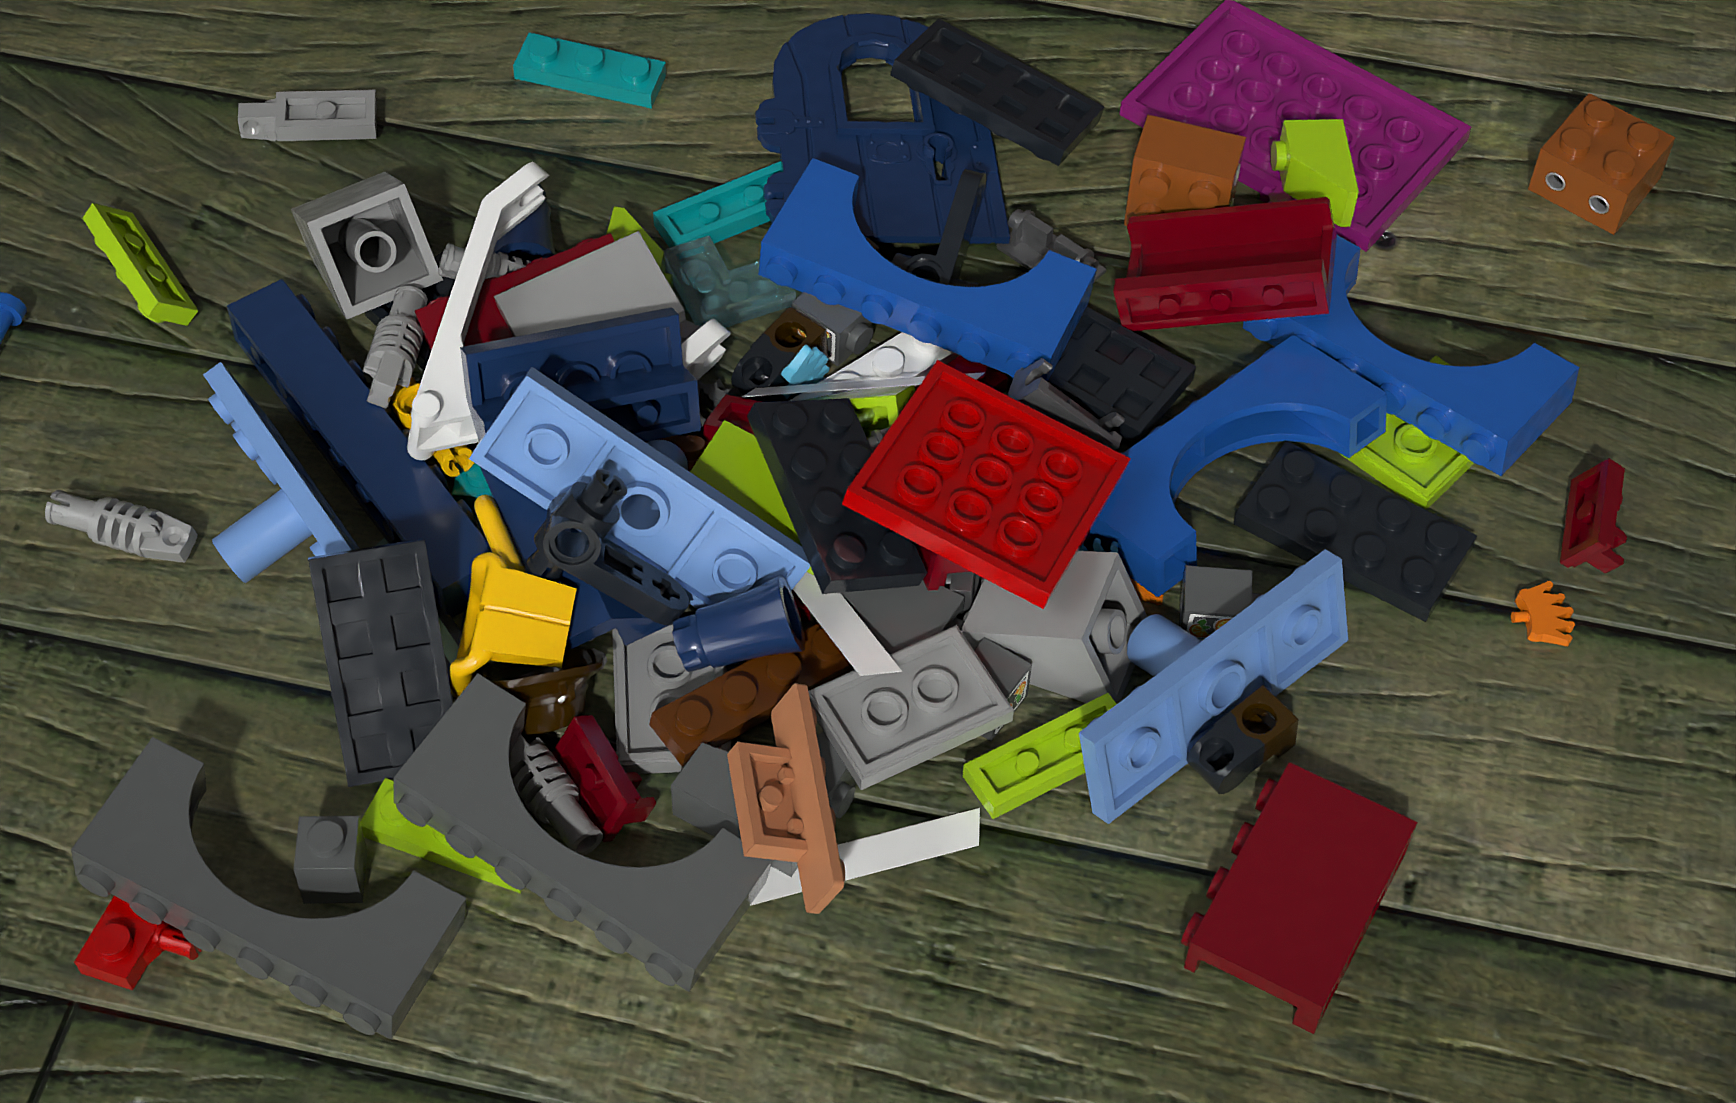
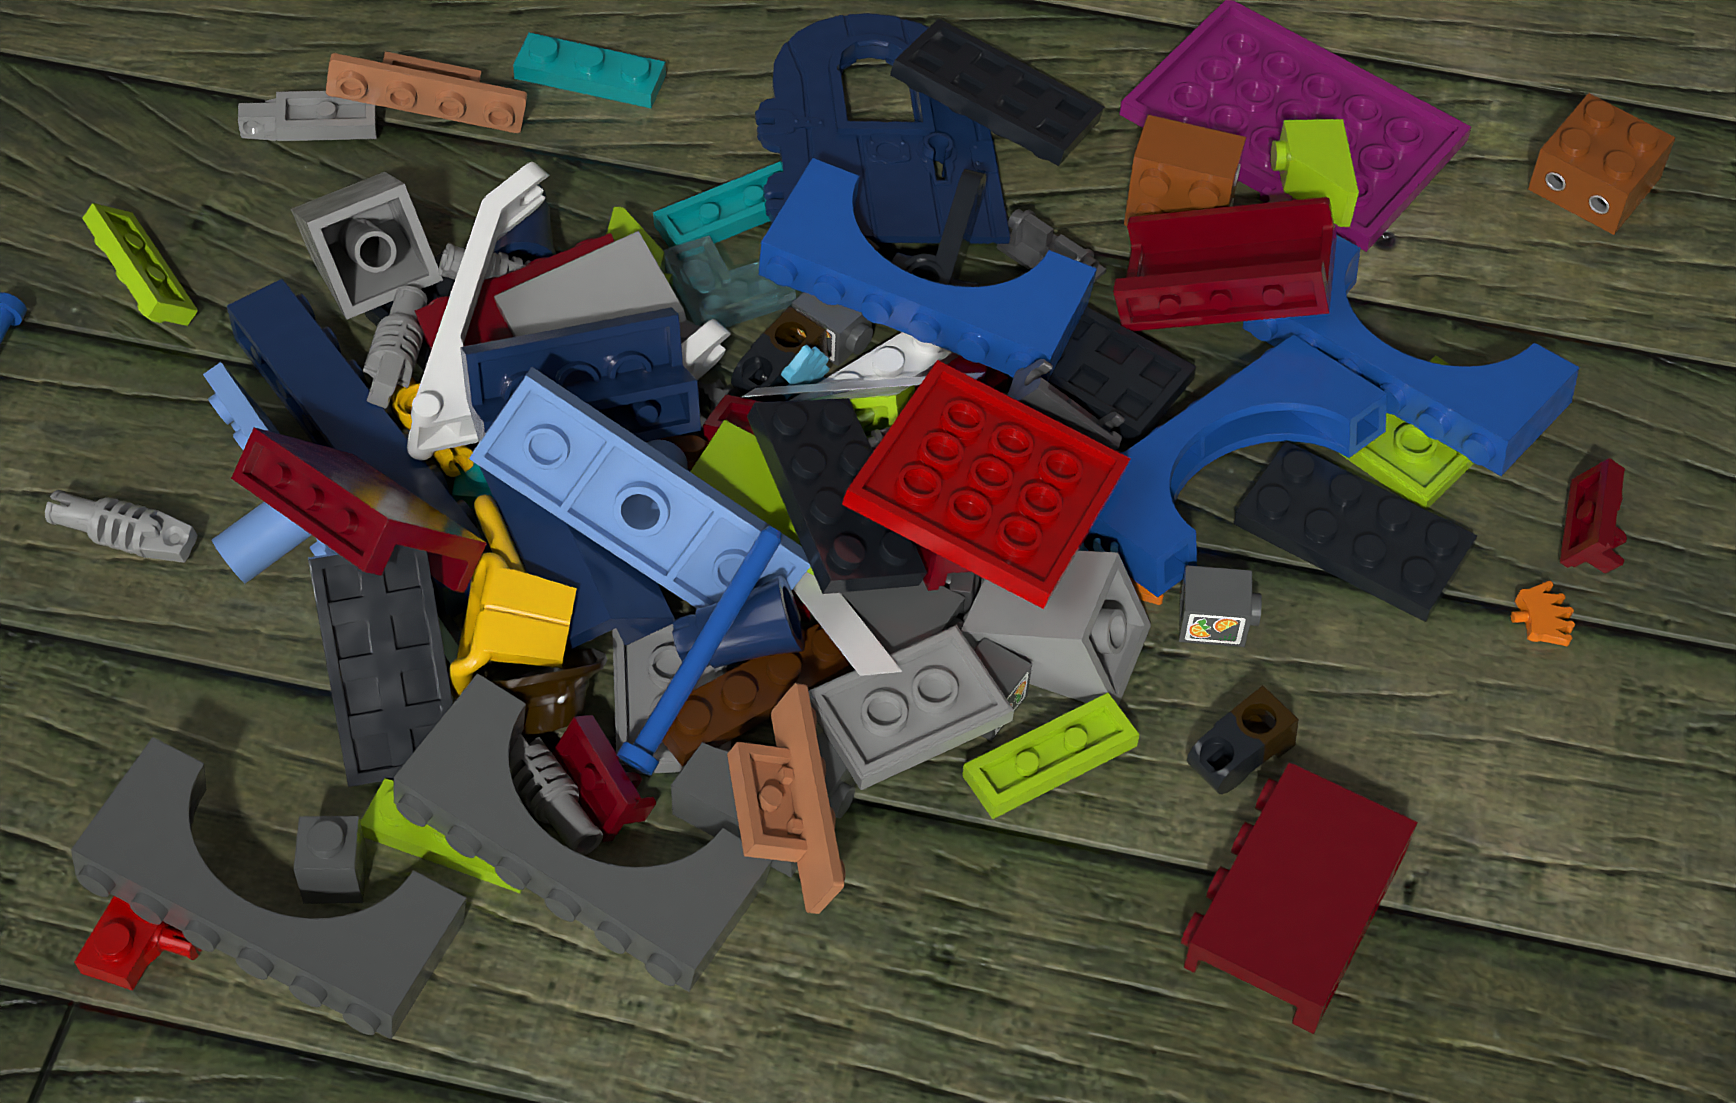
black piece [527,469,690,625] -> none
white sticker [750,808,980,906] -> none
medium blue plate [1079,549,1348,824] -> none
none -> dark red panel [231,427,487,592]
none -> nougat bracket [326,51,527,133]
none -> blue bar [617,526,782,776]

